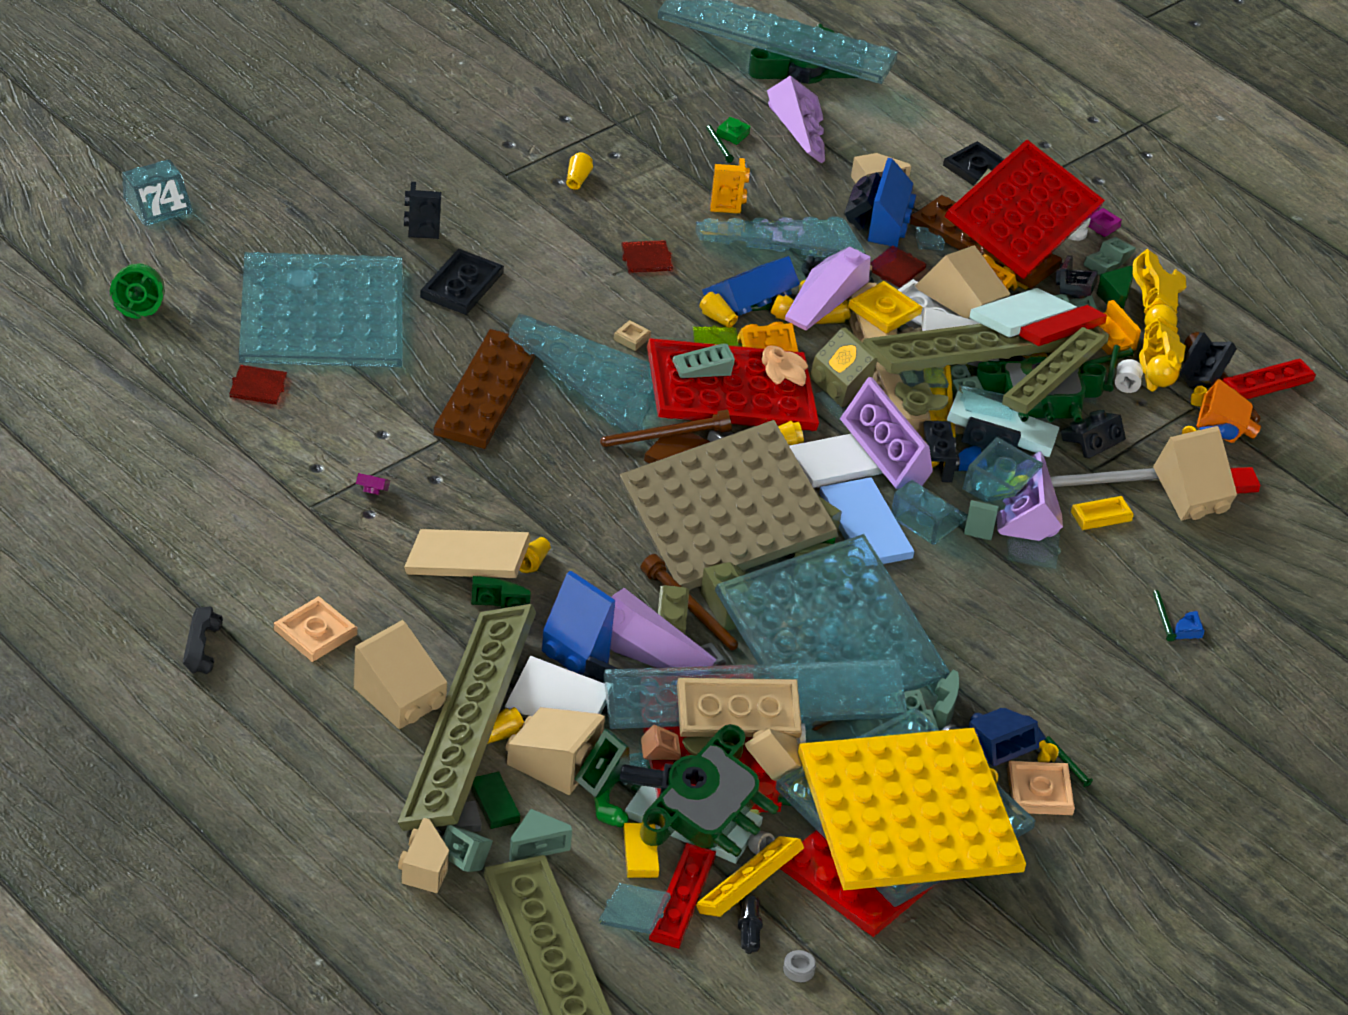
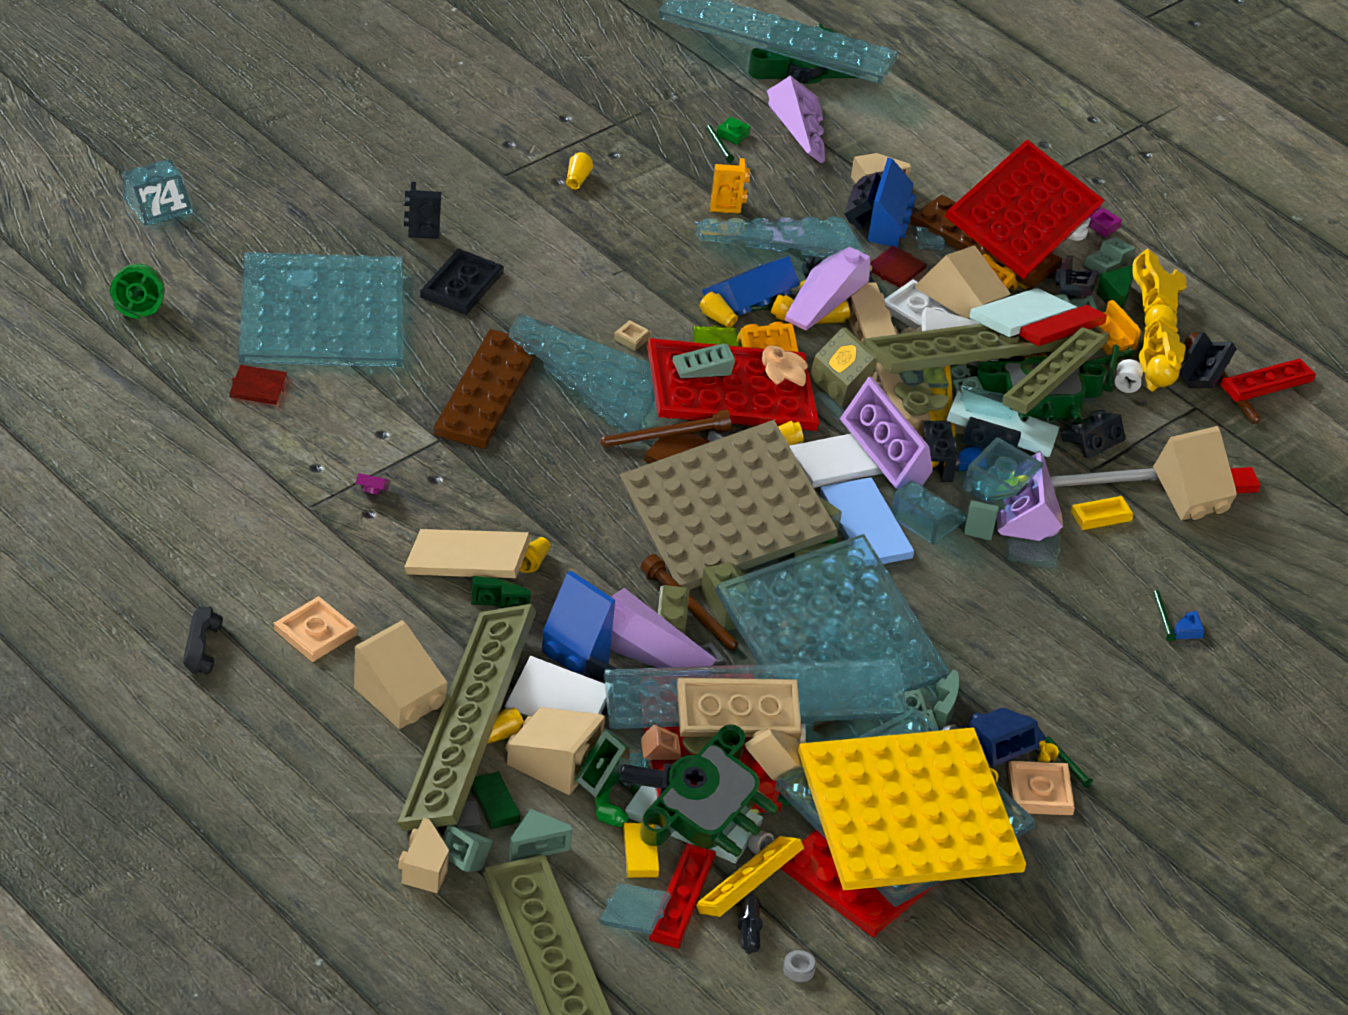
clear red piece [621,240,673,273] -> none
yellow tile [848,281,923,334] -> none
black tile [943,141,1004,186] -> none
orange torso [1182,379,1261,443] -> none

